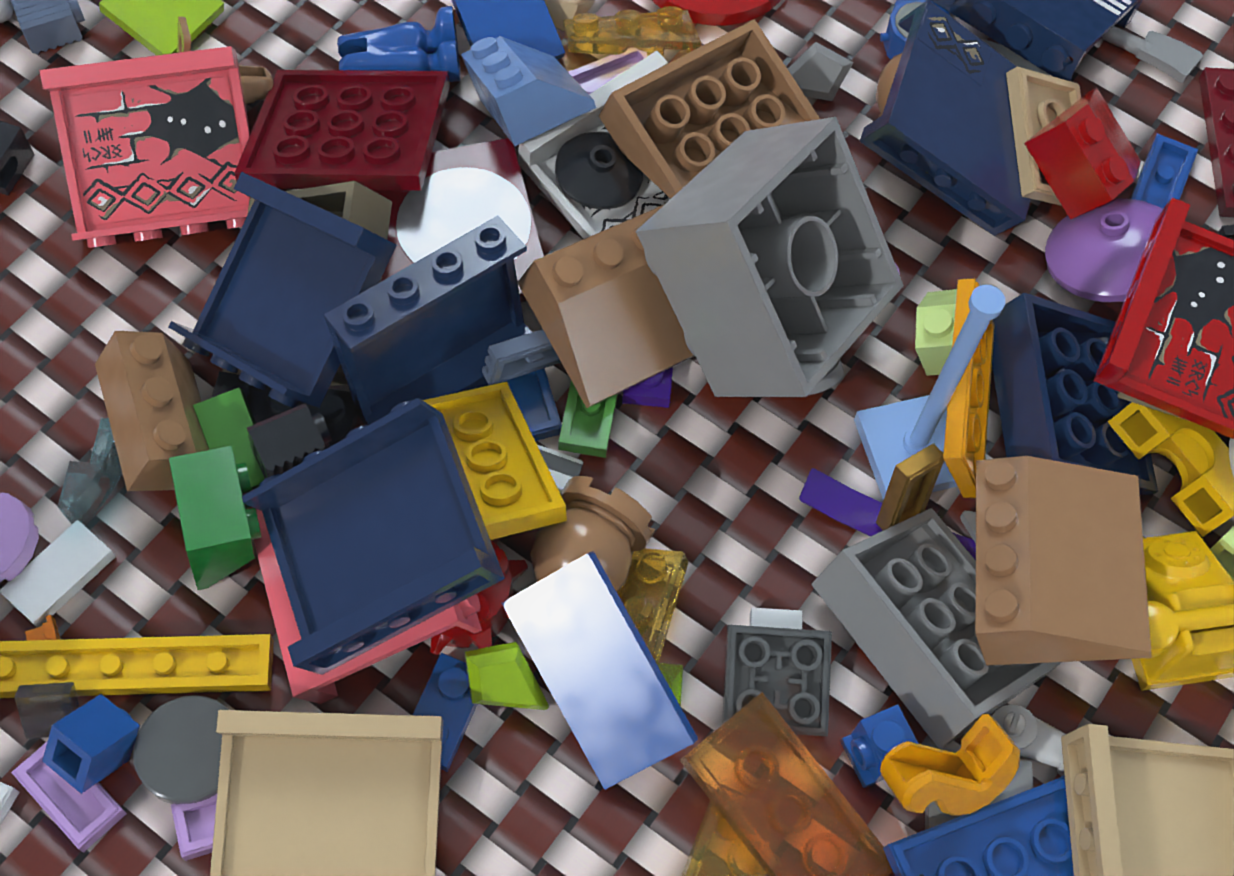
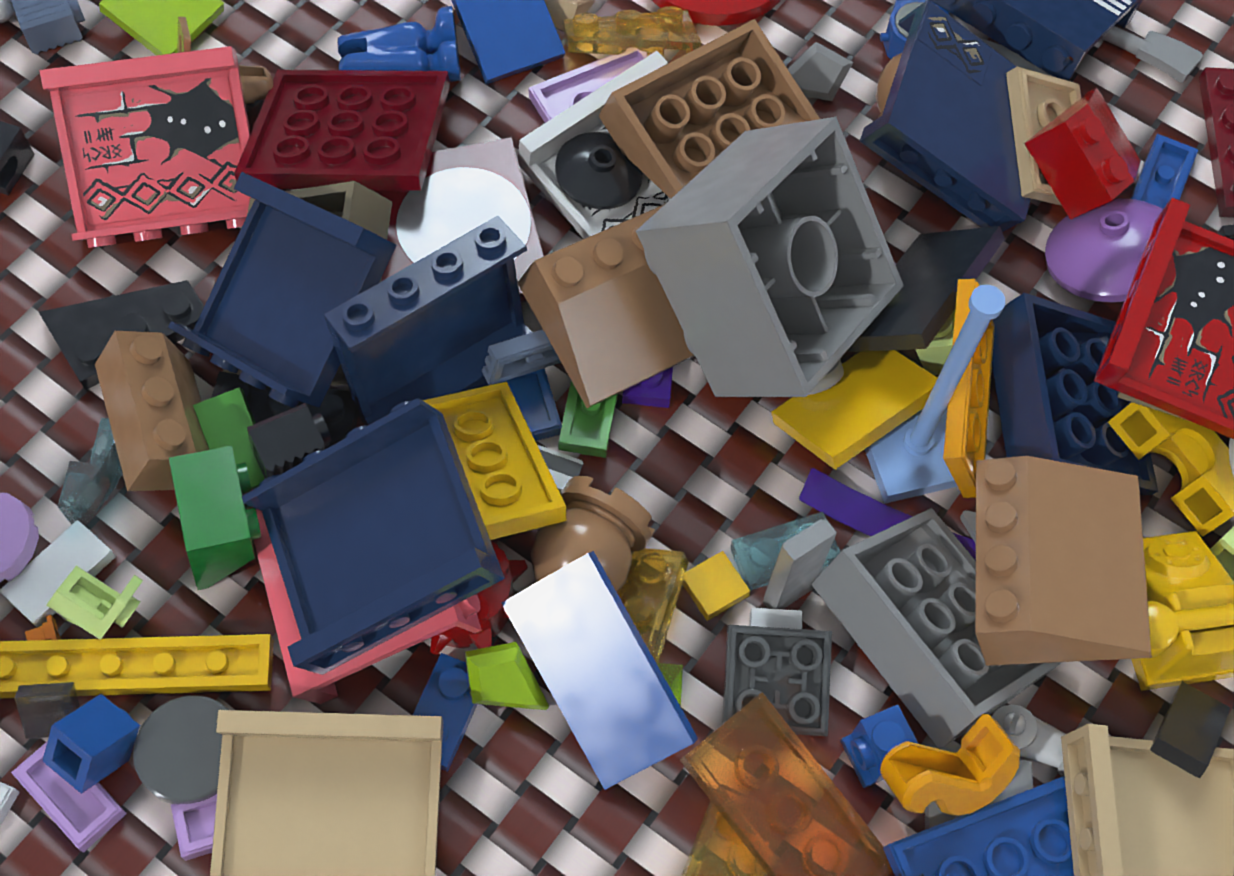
medium blue slope [461,36,596,146] -> none
pearl gold tile [876,443,944,531] -> none
none -> black wing [39,280,204,391]
none -> yellowish green bracket [46,566,143,640]
none -> yellow tile [680,551,750,621]
none -> clear light blue plate [730,512,841,591]
none -> light grey tile [763,518,837,609]
none -> yellow tile [771,350,938,470]
none -> black tile [846,226,1005,352]
none -> black tile [1150,681,1231,778]

